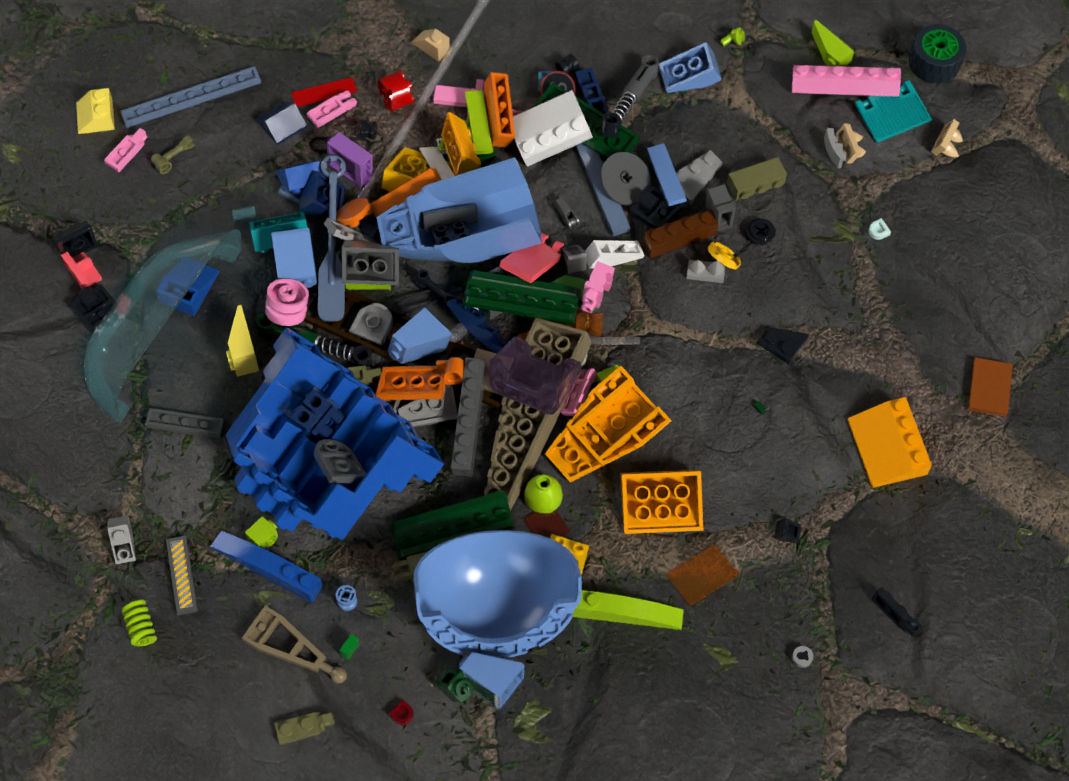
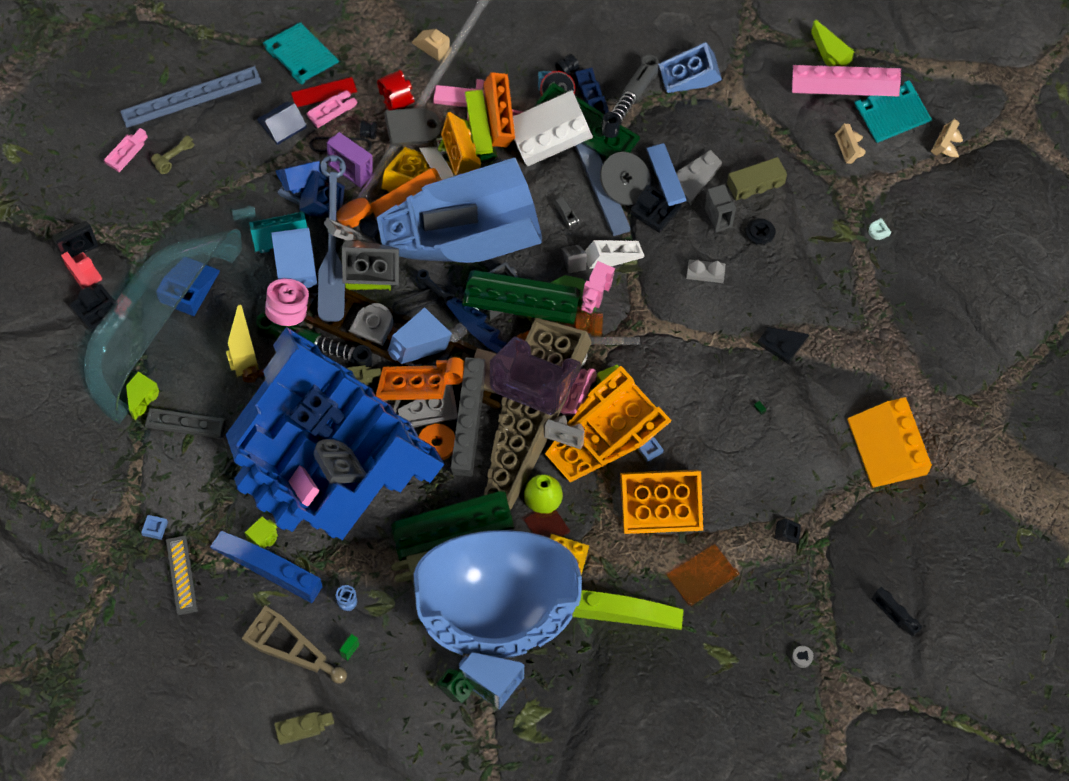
light yellow slope [76,88,115,134] -> none
light grey slope [107,515,136,564] -> none
lime piece [121,600,157,646] -> none
dark red tile [388,699,413,725] -> none
black plate [430,221,471,245] -> none
coral tile [500,233,564,283] -> none
reddish brown brick [643,209,719,259] -> none
yellow tile [707,242,741,270] -> none
lime plate [720,27,745,46] -> none
light grey slope [824,128,846,168] -> none
black wheel [909,24,967,83] -> none
dark orange tile [968,357,1013,417] -> none
none -> lime slope [126,372,160,420]
none -> medium blue plate [141,515,168,540]
none -> reddish brown bar [242,366,265,383]
none -> teal window [263,22,339,84]
none -> bright pink tile [288,465,319,506]
none -> dark grey tile [384,108,441,146]
none -> orange tile [418,424,455,460]
none -> light grey tile [545,415,585,449]
none -> medium blue plate [637,437,663,462]

